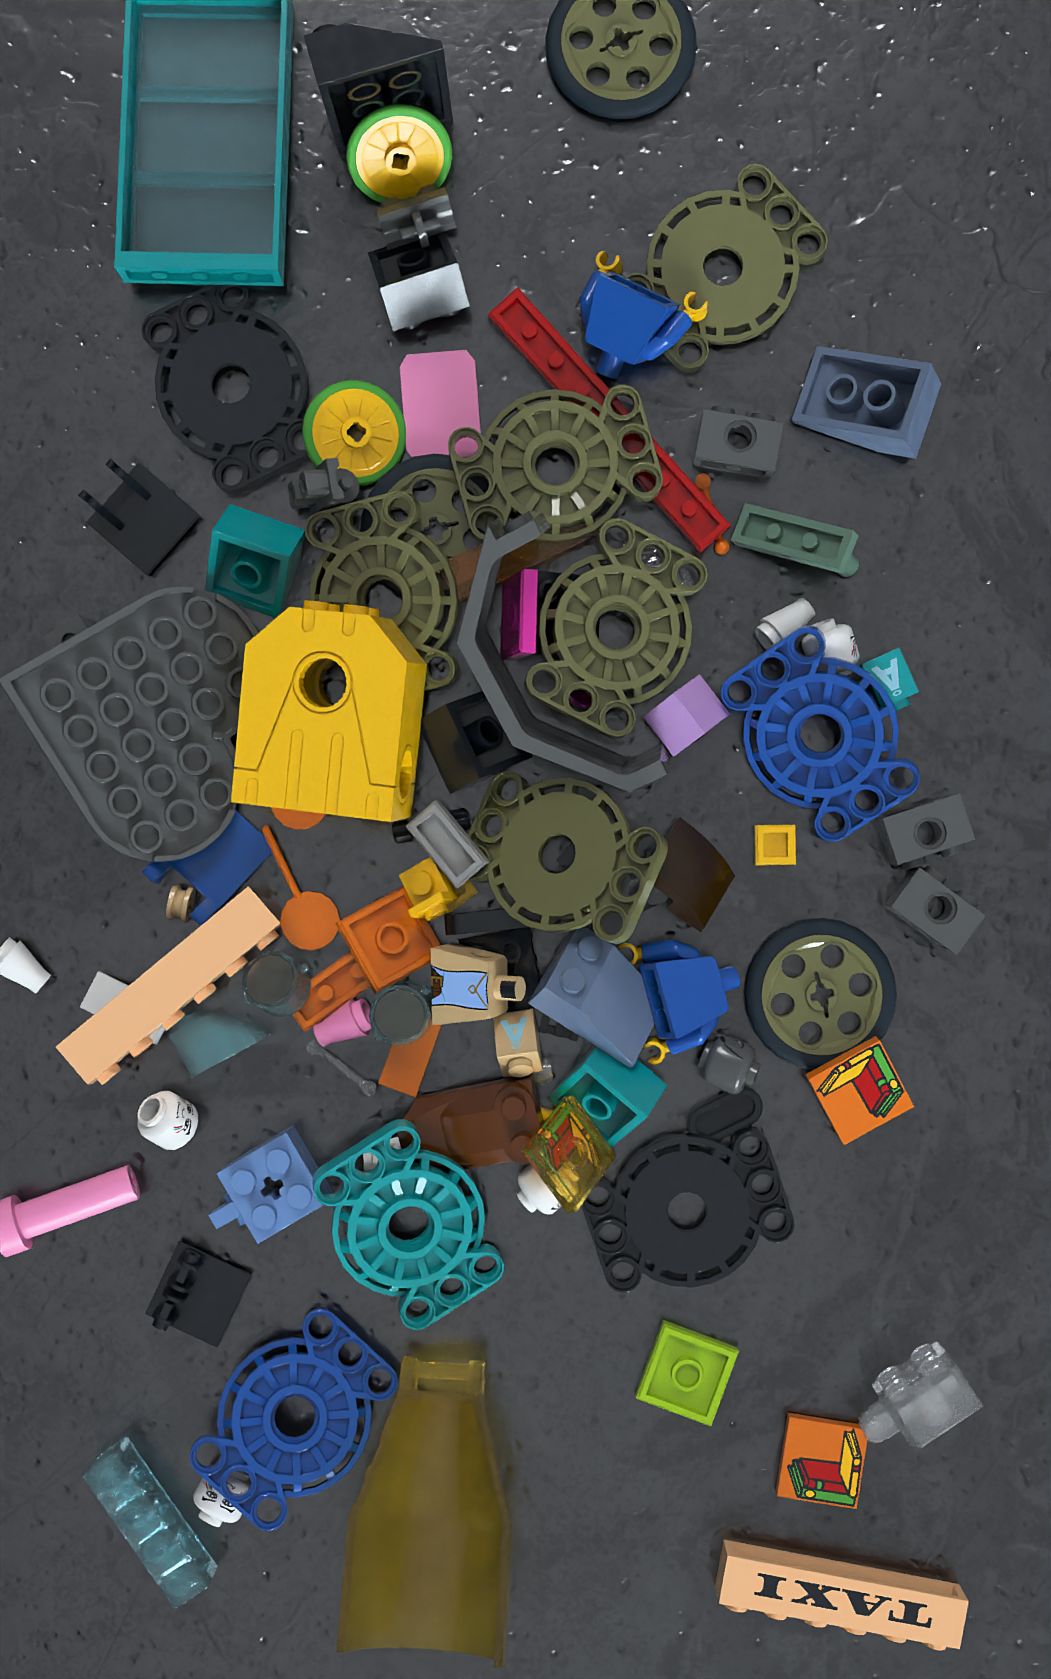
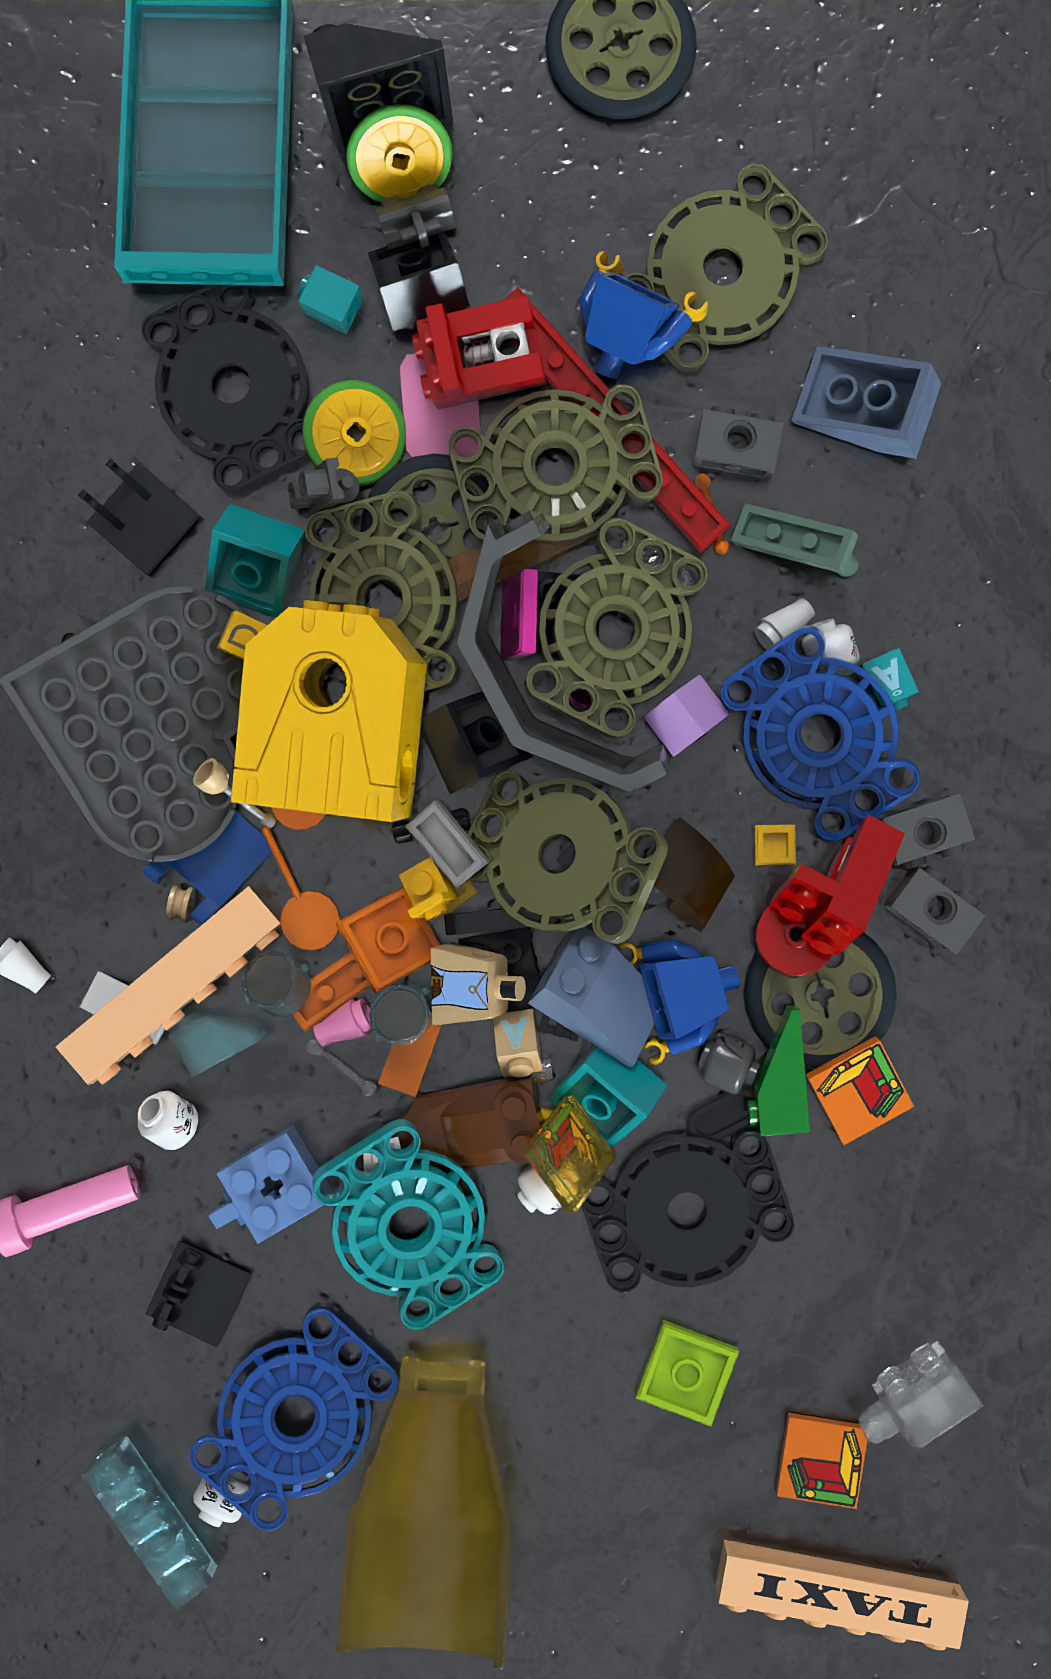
none -> tan hinge [193,758,276,828]
none -> yellow tile [217,610,267,661]
none -> teal brick [297,265,364,334]
none -> red brick [412,295,547,409]
none -> green slope [747,1005,810,1136]
none -> red plate [756,906,832,977]
none -> red brick [770,815,905,956]

